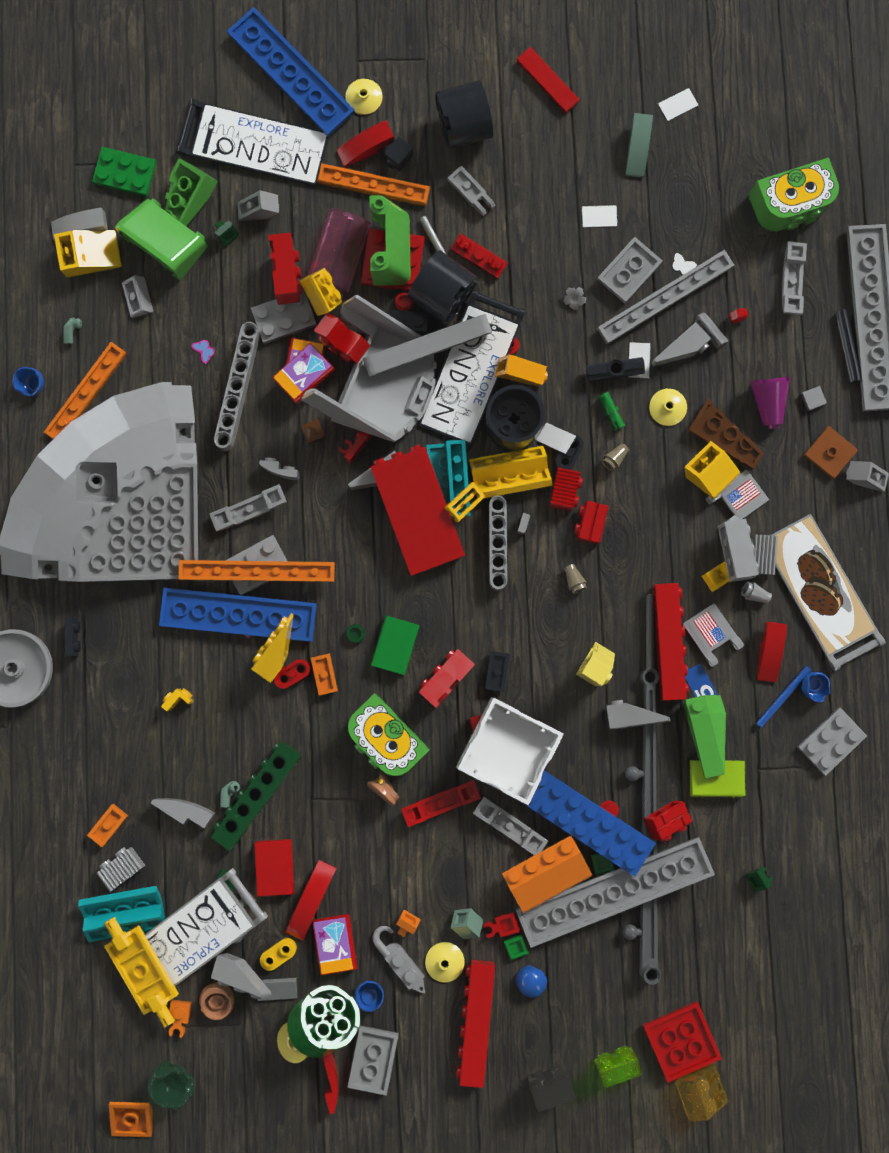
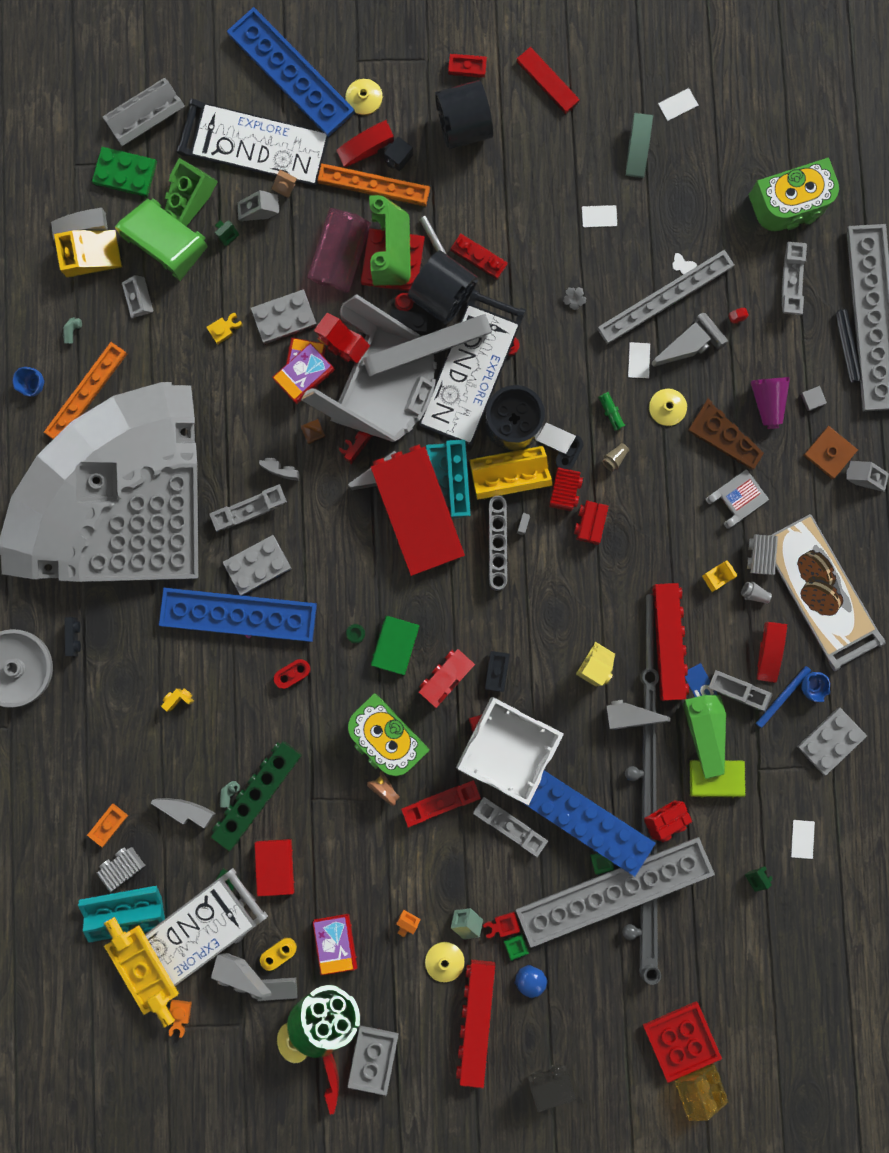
orange slope [109,1102,153,1137] -> none
clear green hair [147,1060,194,1110] -> none
orange plate [179,560,335,582] -> none
medium blue sticker [191,340,214,364] -> none
nougat piece [199,982,235,1020] -> none
light grey beam [214,322,260,452] -> none
yellow slope [252,613,294,683] -> none
red wedge [268,232,303,305] -> none
red slope [286,860,336,940] -> none
yellow slope [300,268,342,316] -> none
orange plate [311,653,338,696] -> none
blue hair [354,980,384,1012] -> none
light grey plate [373,926,425,993] -> none
yellow tile [444,482,485,522] -> none
light grey hinge [447,166,495,216] -> none
light orange slope [495,355,548,386] -> none
orange slope [502,836,592,914] -> none
dark tan cone [564,564,587,594] -> none
black piece [586,357,645,383] -> none
clear neon green slope [594,1046,642,1088] -> none
light grey plate [597,237,663,304] -> none
red plate [600,800,619,817] -> none
light grey flag [682,603,744,667] -> none
yellow slope [685,441,740,499] -> none
light grey brick [717,519,759,582] -> none
none -> light grey slope [103,78,185,146]
none -> yellow plate [206,313,243,344]
none -> medium nougat bracket [272,170,297,198]
none -> red plate [448,54,487,78]
none -> light grey slope [708,670,772,712]
none -> white sticker [791,820,815,859]

